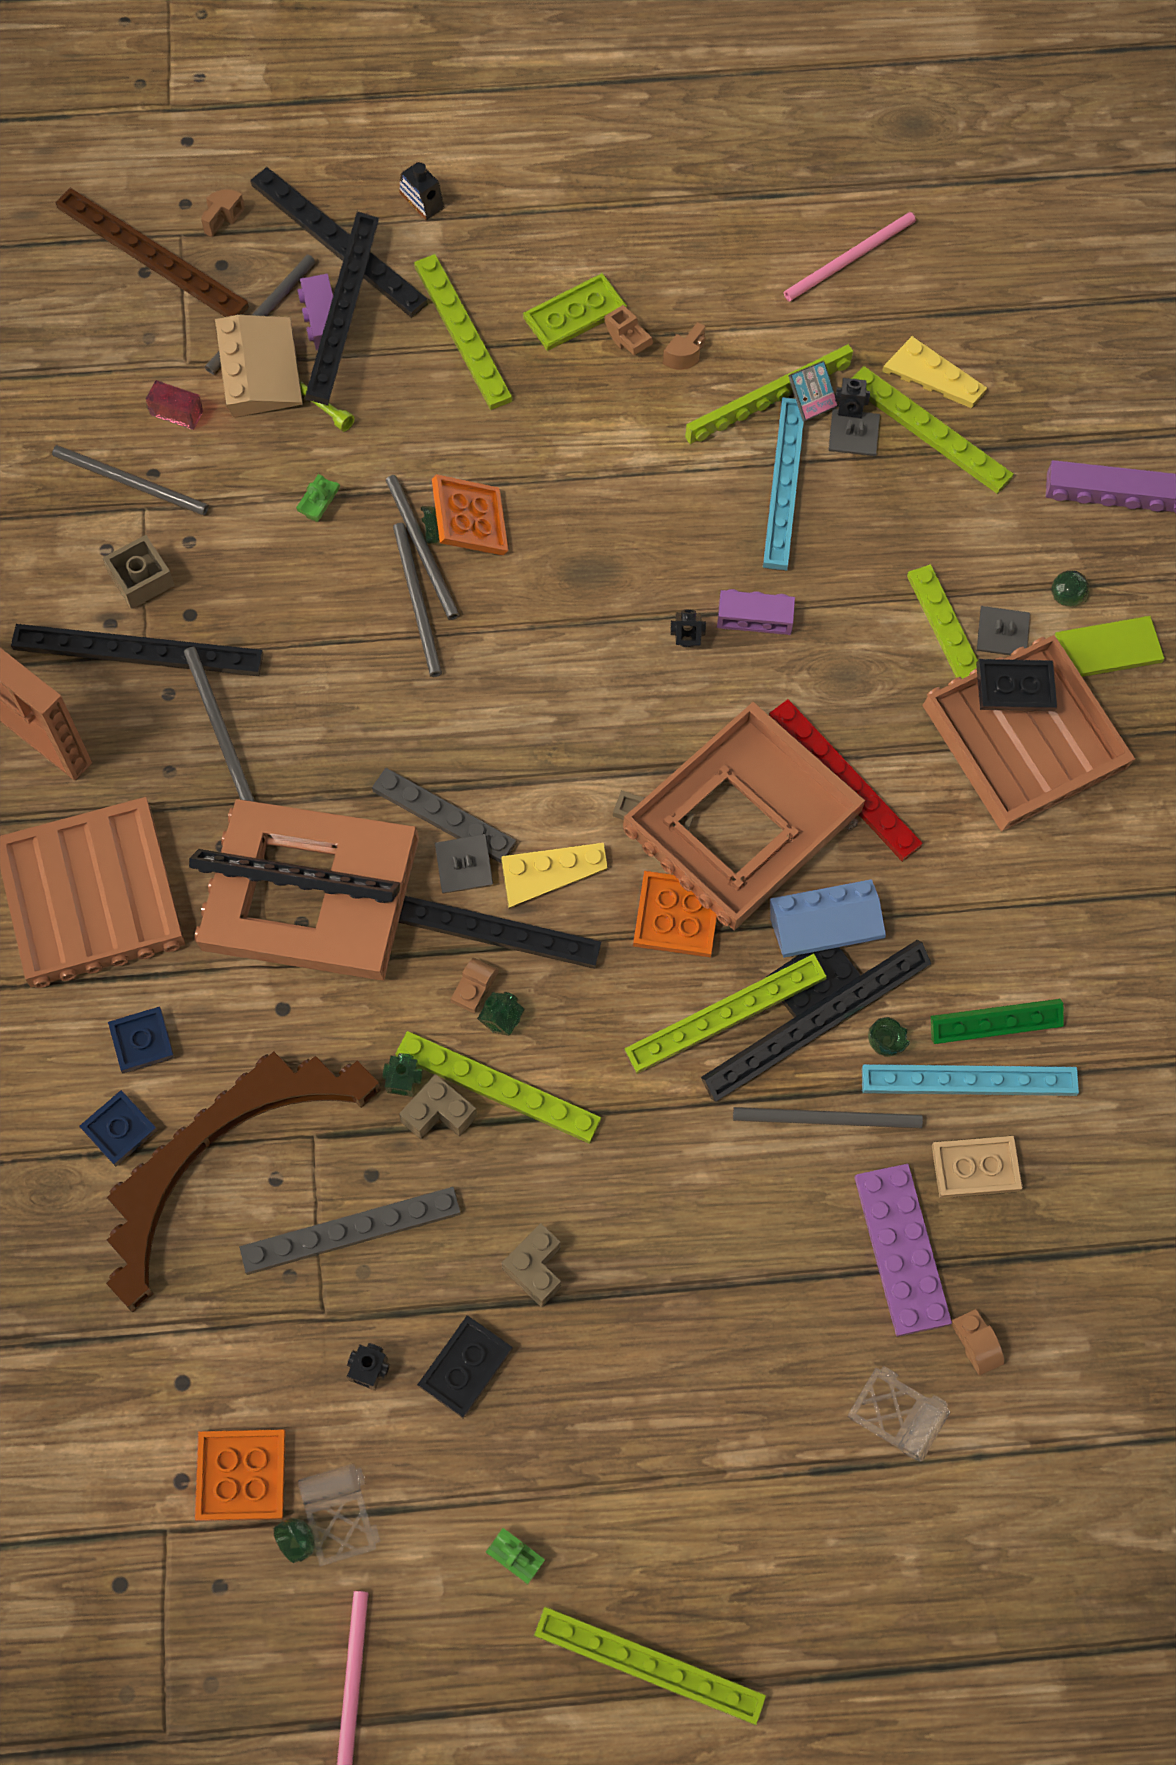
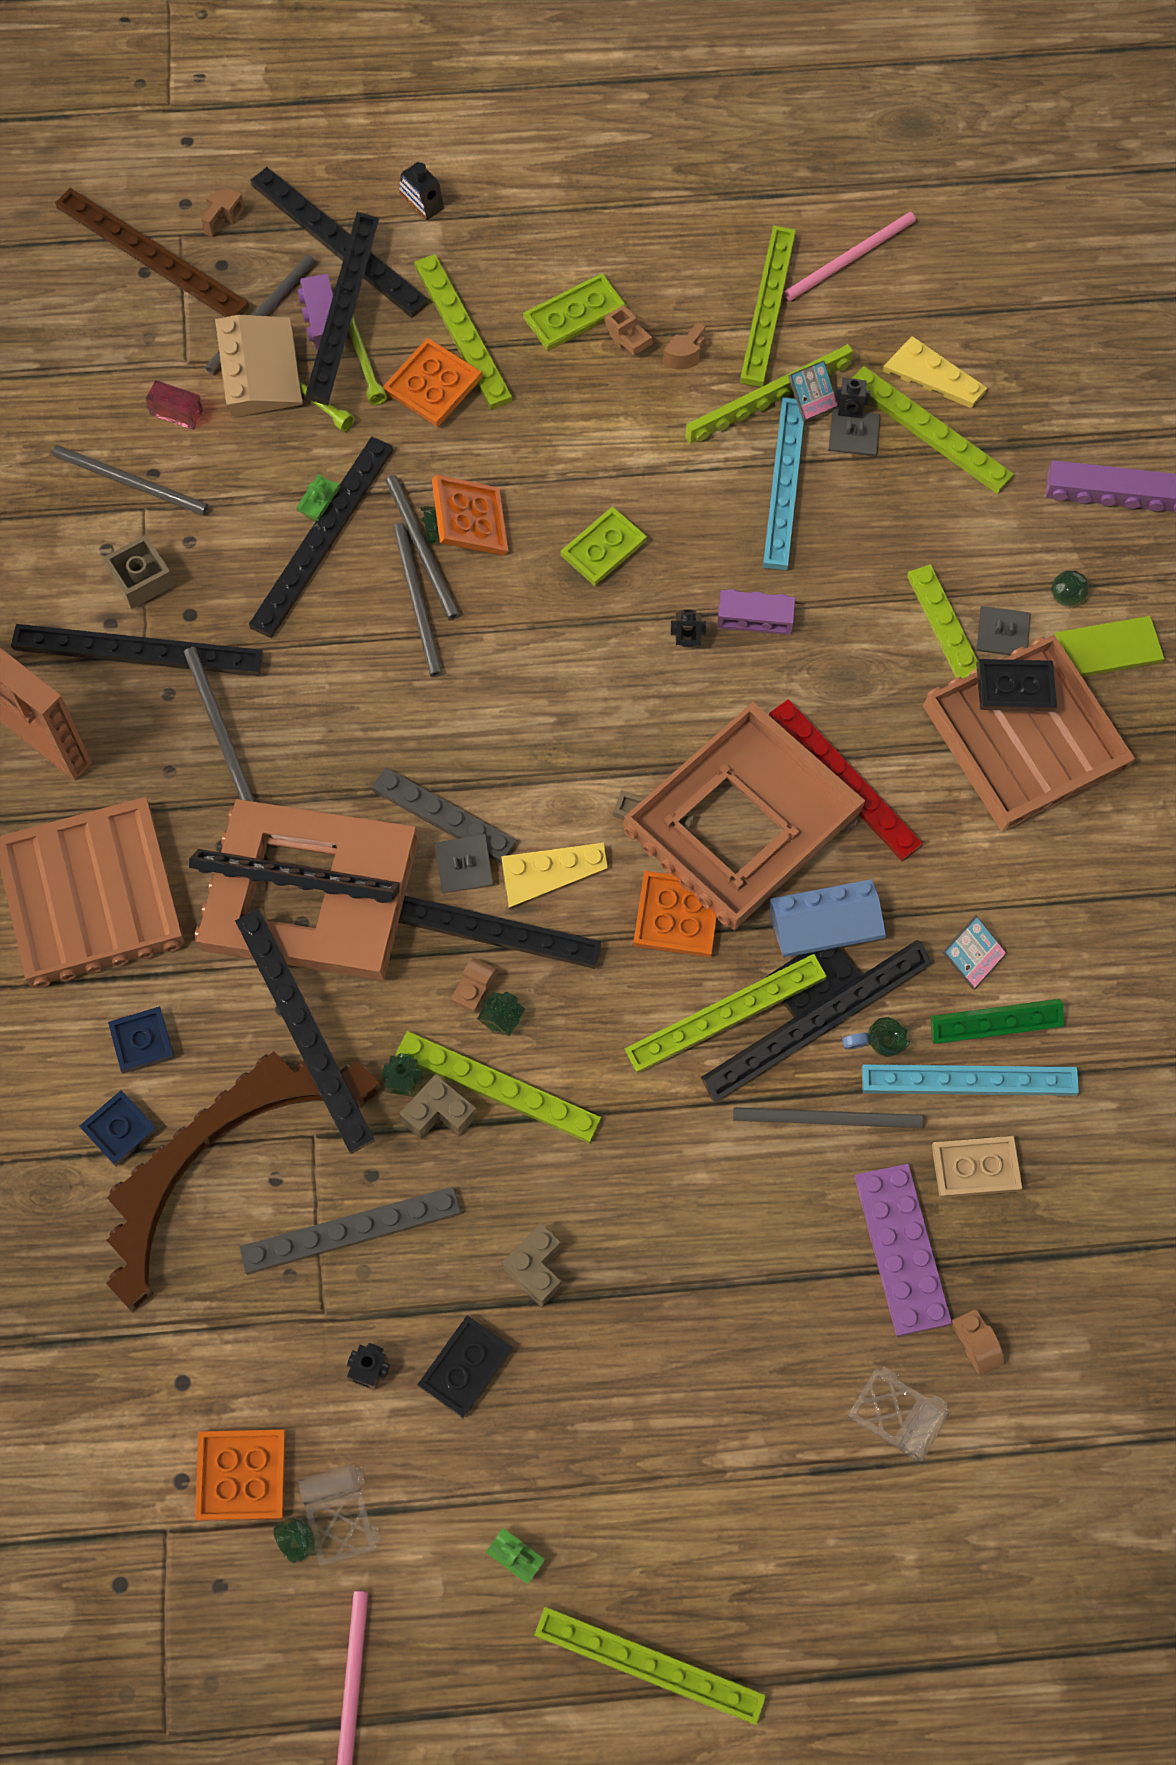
none -> black plate [235,908,375,1154]
none -> black plate [249,436,393,639]
none -> lime piece [349,317,387,405]
none -> orange plate [383,337,483,427]
none -> lime plate [560,506,647,586]
none -> lime plate [740,226,796,387]
none -> medium blue tile [842,1033,870,1050]
none -> piece [942,915,1007,990]

